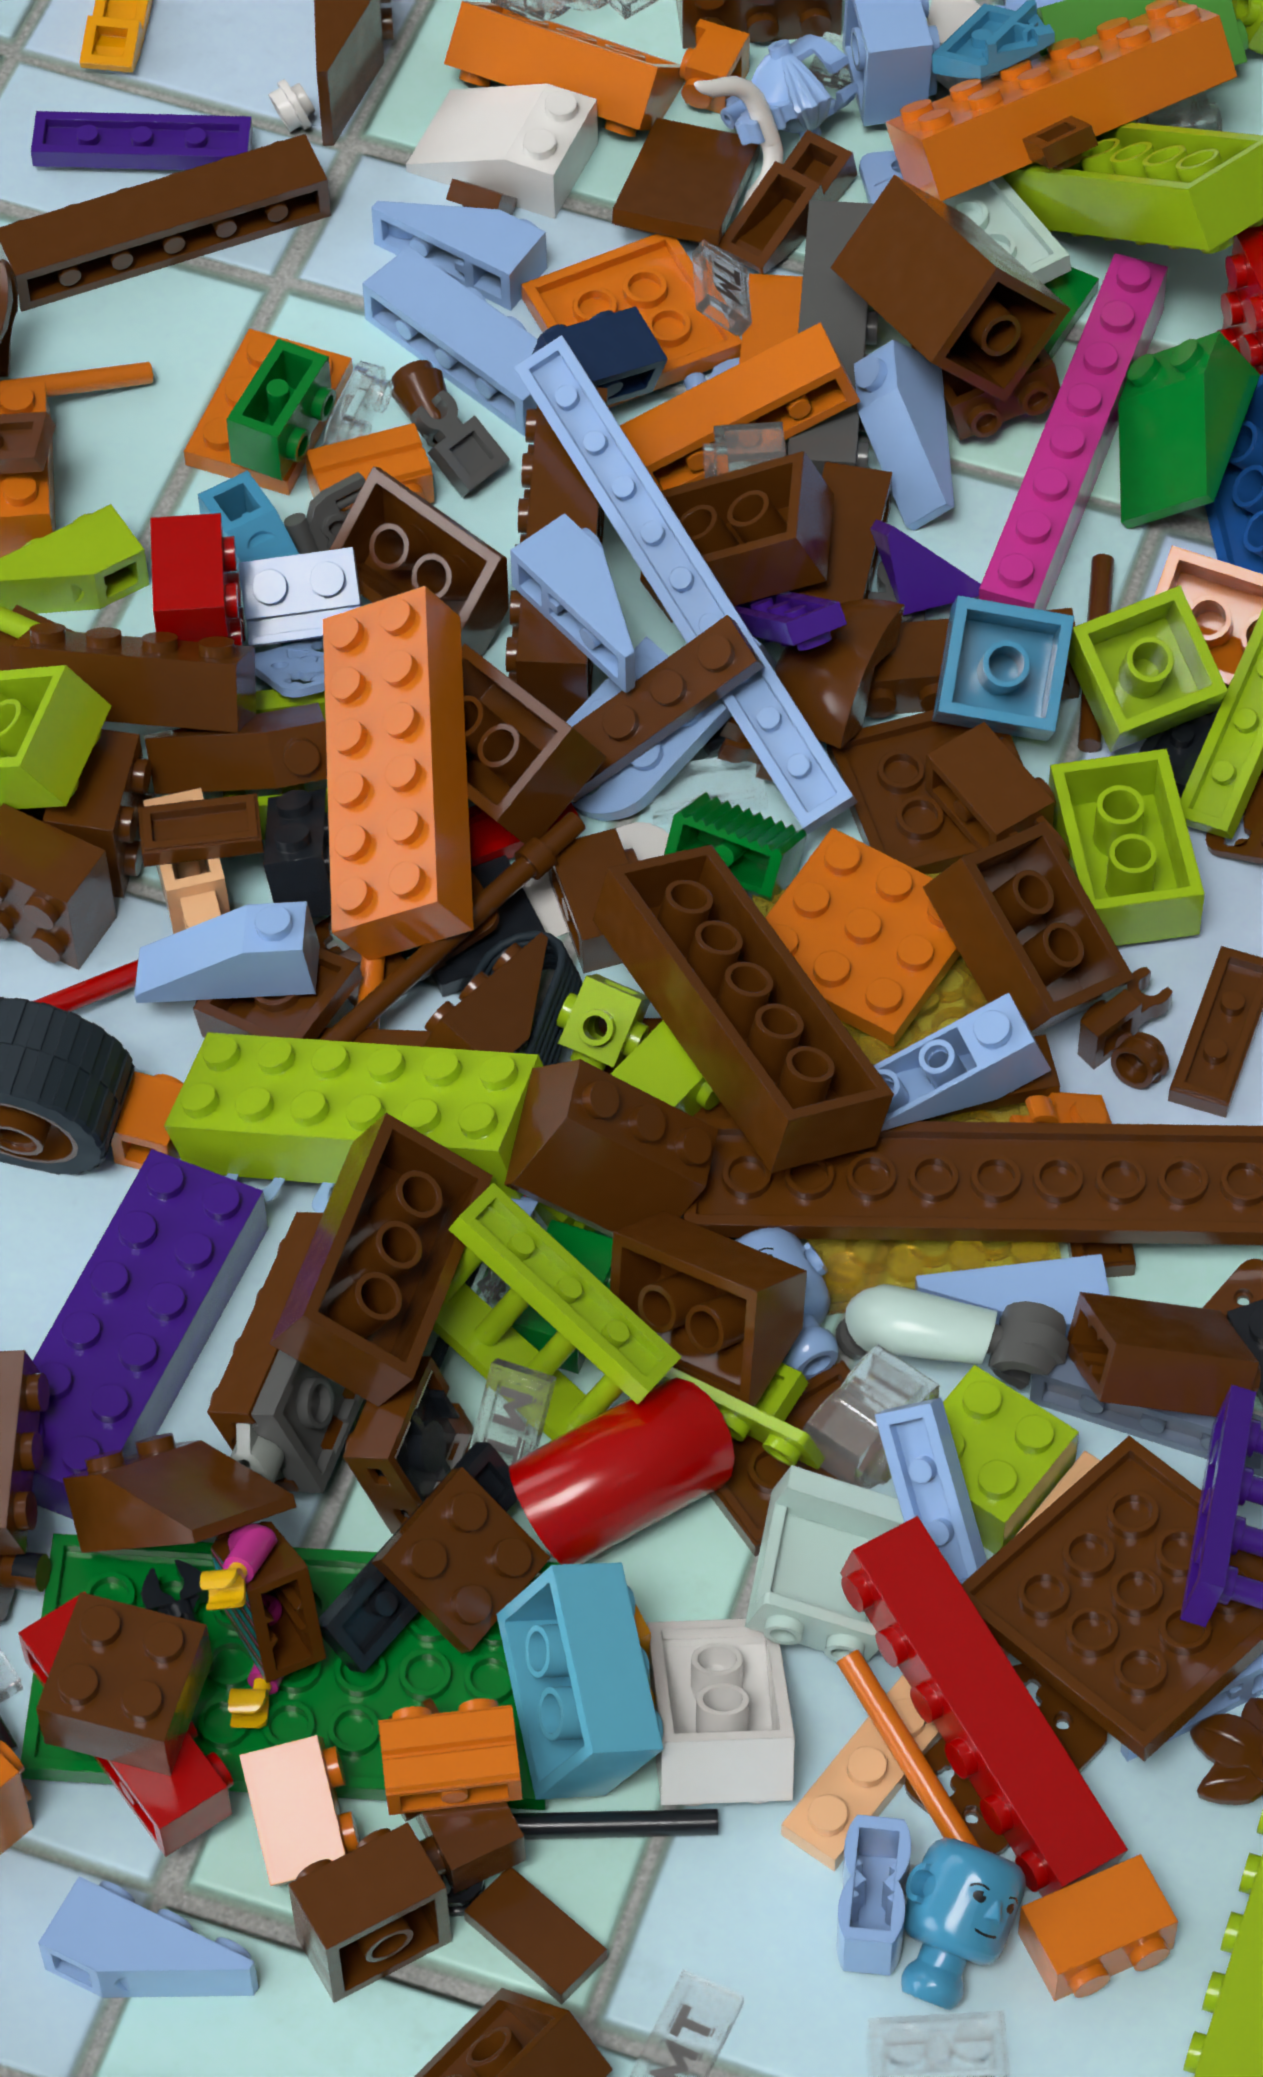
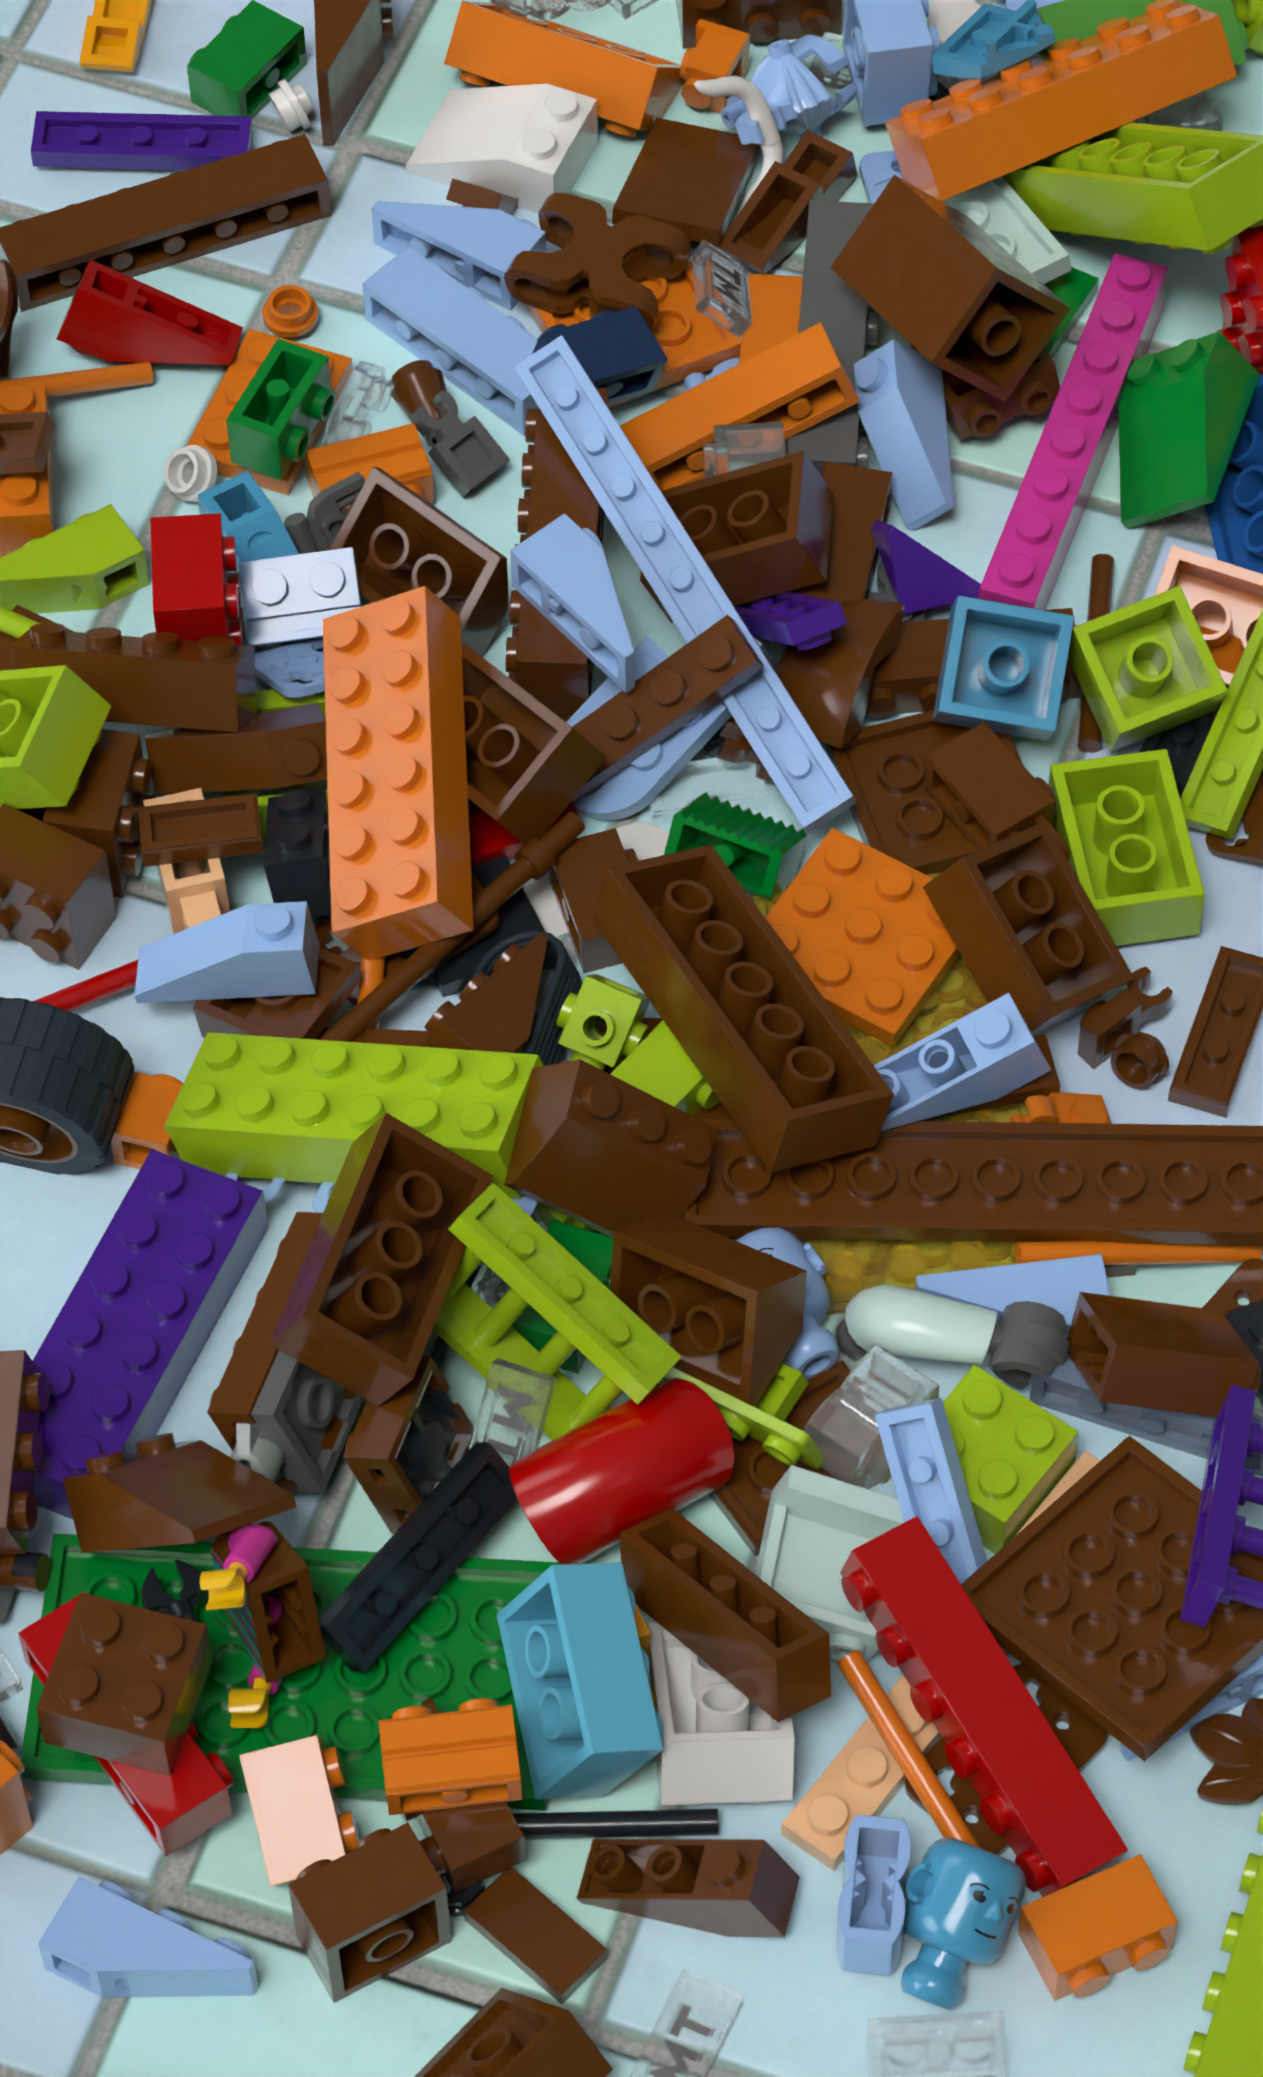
reddish brown plate [371,1467,551,1653] -> none
reddish brown plate [1022,116,1098,170] -> none
none -> red slope [56,259,243,365]
none -> white plate [164,445,217,502]
none -> green brick [187,0,307,119]
none -> orange plate [263,285,318,338]
none -> reddish brown piece [504,193,692,331]
none -> reddish brown slope [577,1839,800,1937]
none -> reddish brown brick [619,1508,831,1723]
none -> orange bar [1015,1241,1262,1265]

